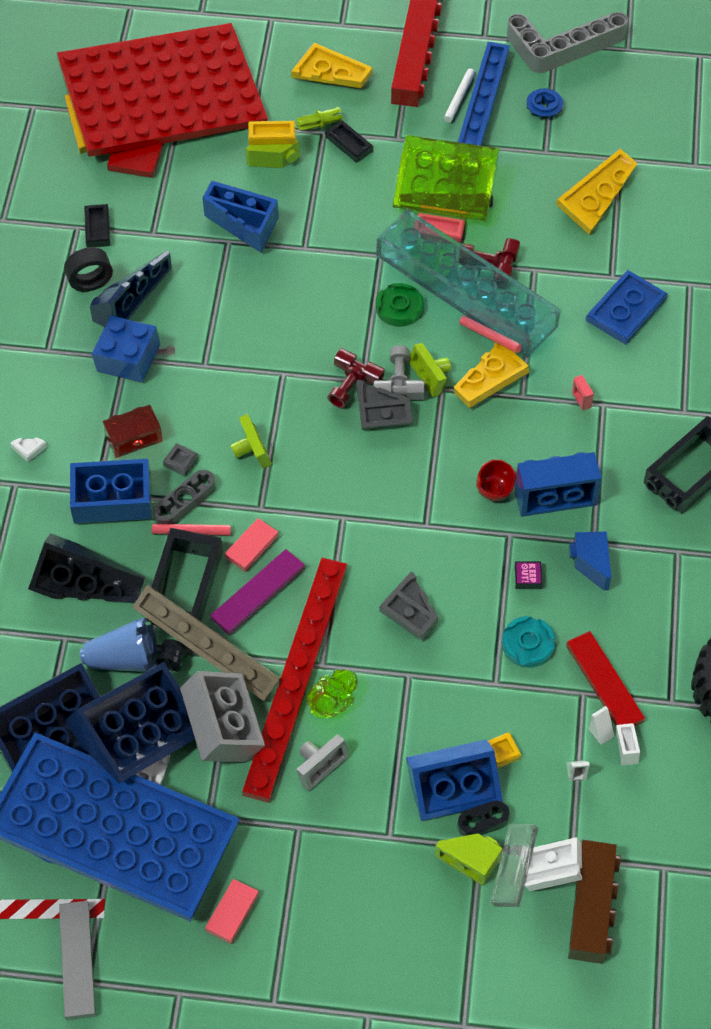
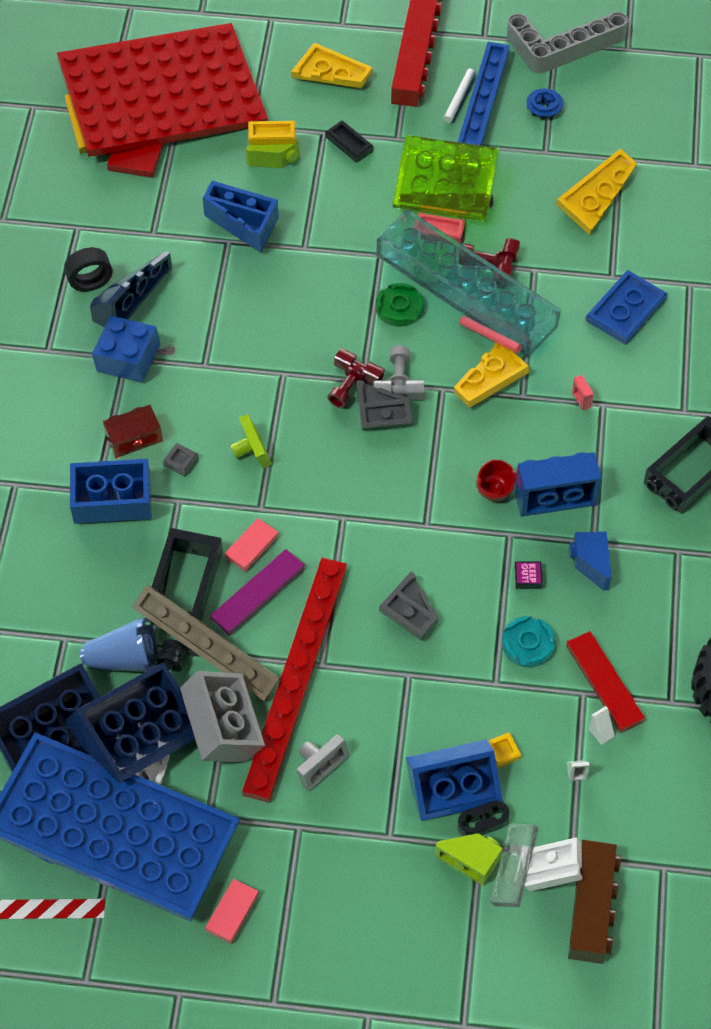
white tile [10,438,47,462] -> none
black wedge [28,533,146,603] -> none
light grey tile [59,901,96,1020] -> none
black tile [84,204,110,248] -> none
coral bar [152,524,231,536] -> none
dark grey beam [153,470,215,524] -> none
lime axle [296,107,342,131] -> none
clear neon green head [307,669,358,719] -> none
lime tile [409,343,451,397] -> none
white piece [616,724,640,766] -> none

